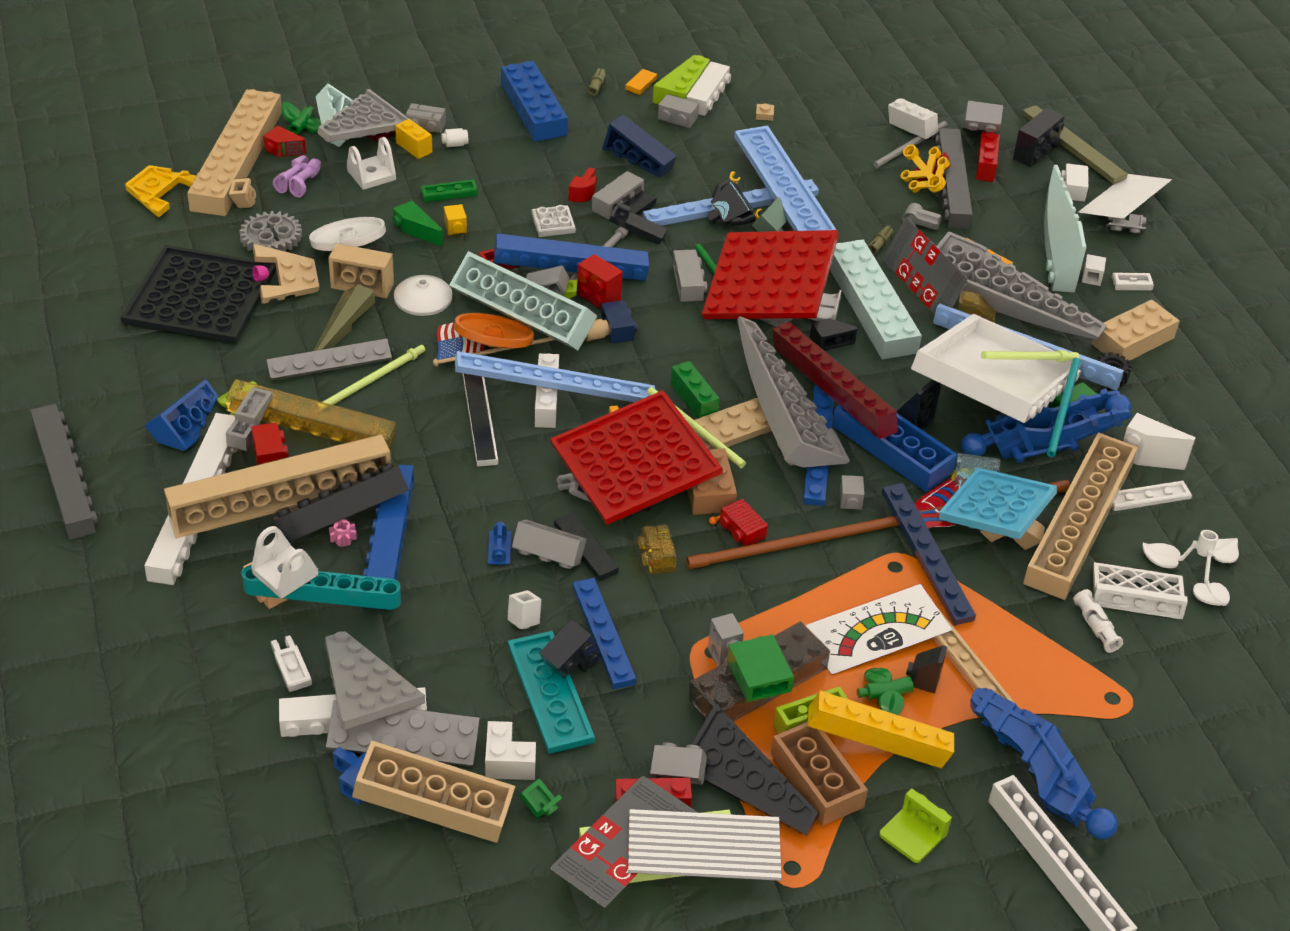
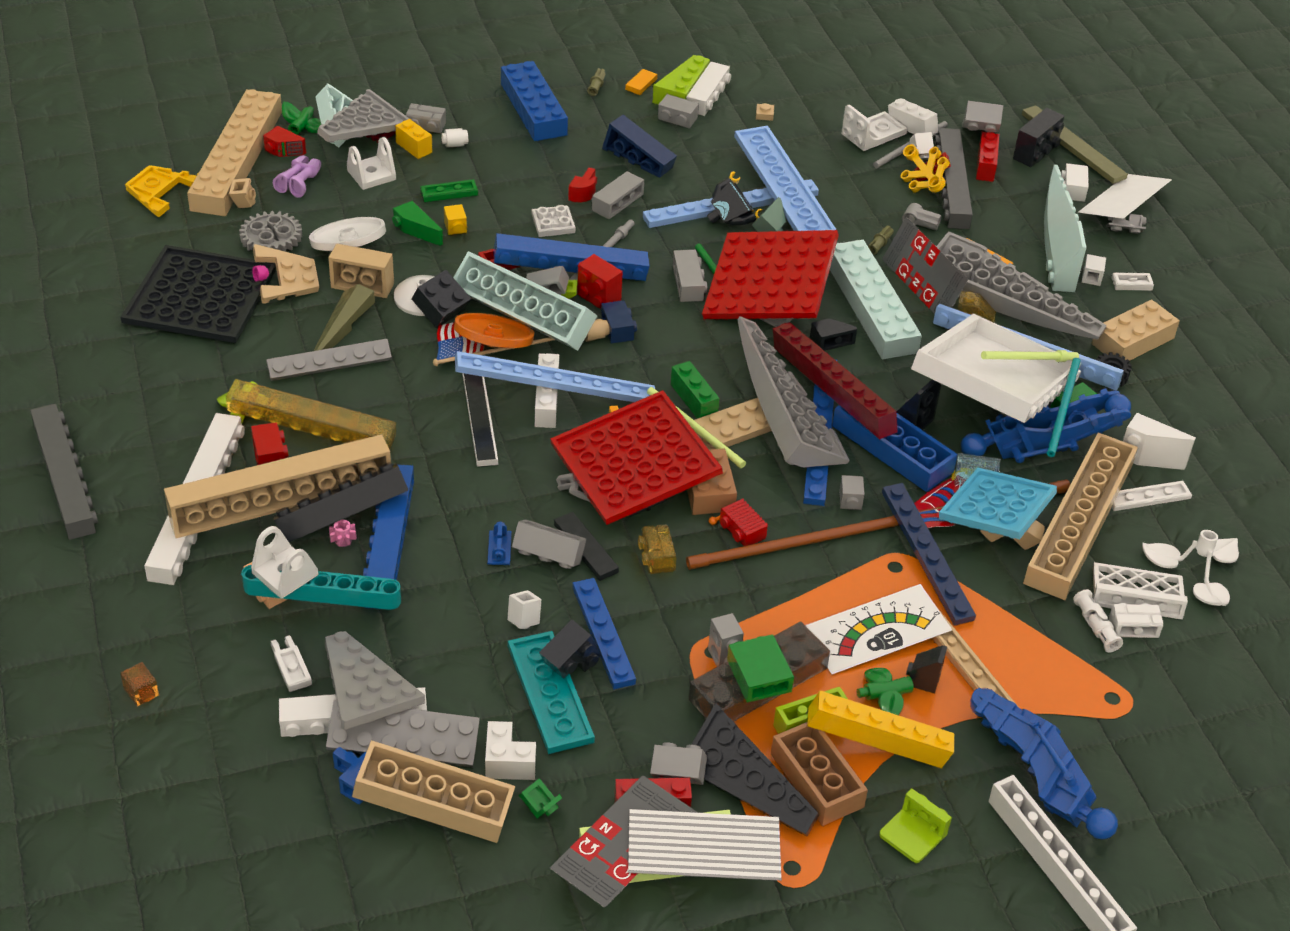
blue wedge [145,379,218,451] -> none
light grey slope [226,387,273,451] -> none
yellowish green bar [316,345,426,413] -> none
black hinge [609,203,667,244] -> none
black tile [623,190,657,216] -> none
white piece [808,290,841,321] -> none
none -> clear orange brick [121,662,159,706]
none -> black brick [411,270,471,328]
none -> white bracket [841,105,907,151]
none -> white brick [910,132,934,161]
none -> white brick [1109,603,1163,638]

